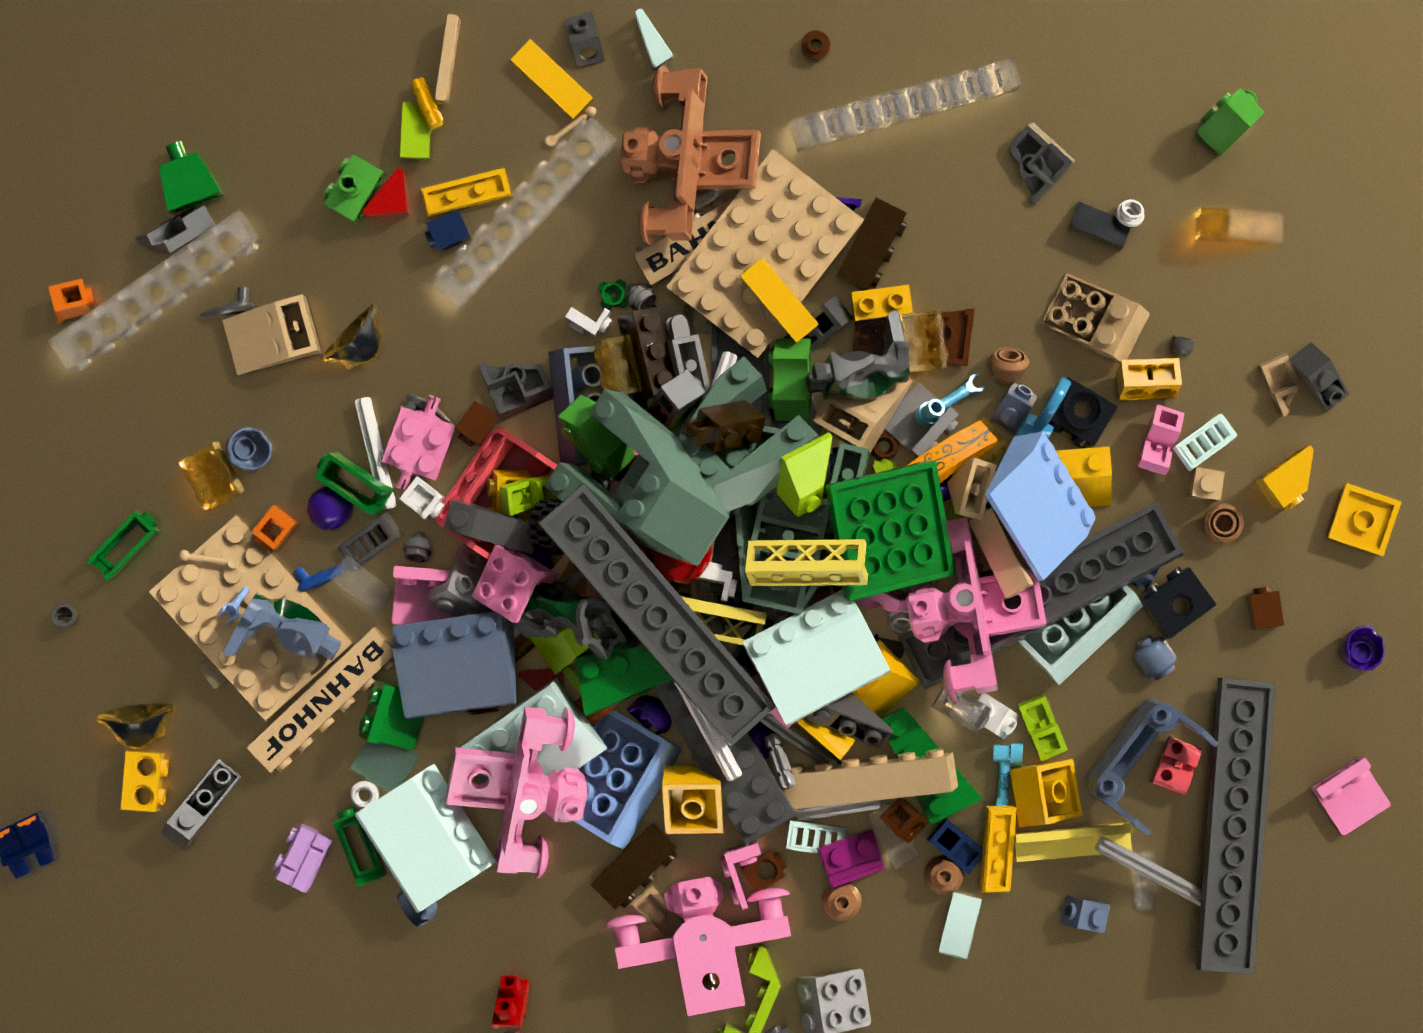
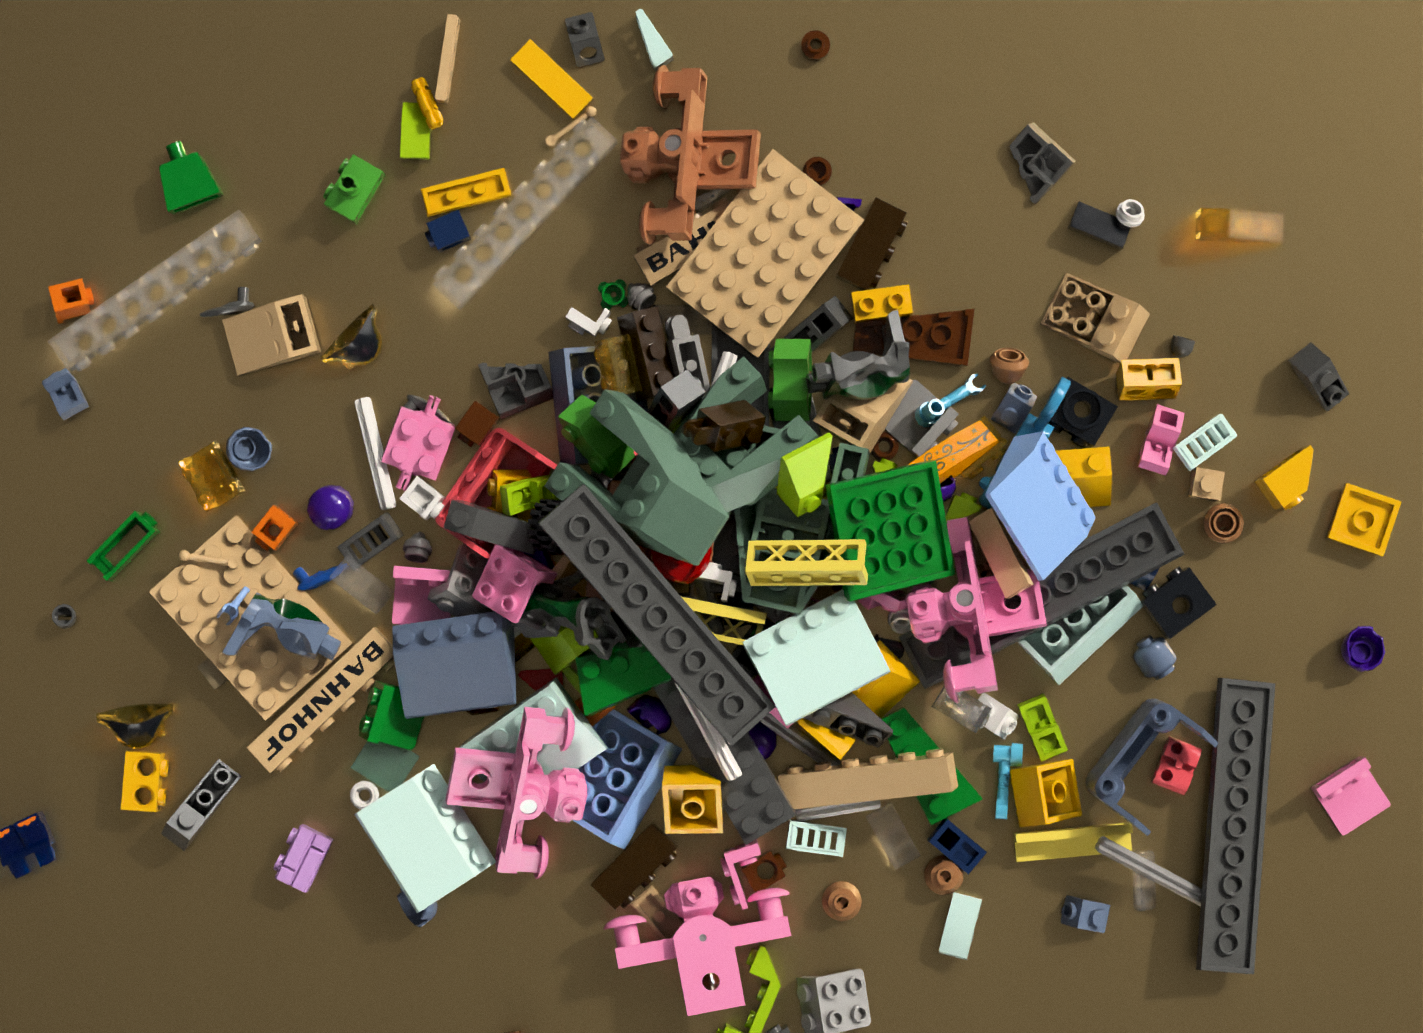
dark grey slope [136,205,215,253] -> none
green window [314,452,394,515] -> none
green window [332,807,387,887] -> none
red slope [362,167,409,218] -> none
red hips [491,975,530,1030] -> none
yellow tile [740,257,819,343] -> none
light grey axle [764,733,796,790] -> none
clear brick [790,58,1022,152] -> none
magenta plate [817,829,886,888] -> none
reddish brown brick [880,798,929,843] -> none
clear yellow bracket [899,310,948,373] -> none
tan slope [947,457,997,521] -> none
yellow tile [979,806,1017,893] -> none
bright green brick [1196,88,1265,156] -> none
reddish brown brick [1246,586,1284,630] -> none
tan slope [1258,353,1299,417] -> none
none -> sand blue bracket [42,368,89,420]
none -> reddish brown plate [803,157,832,186]

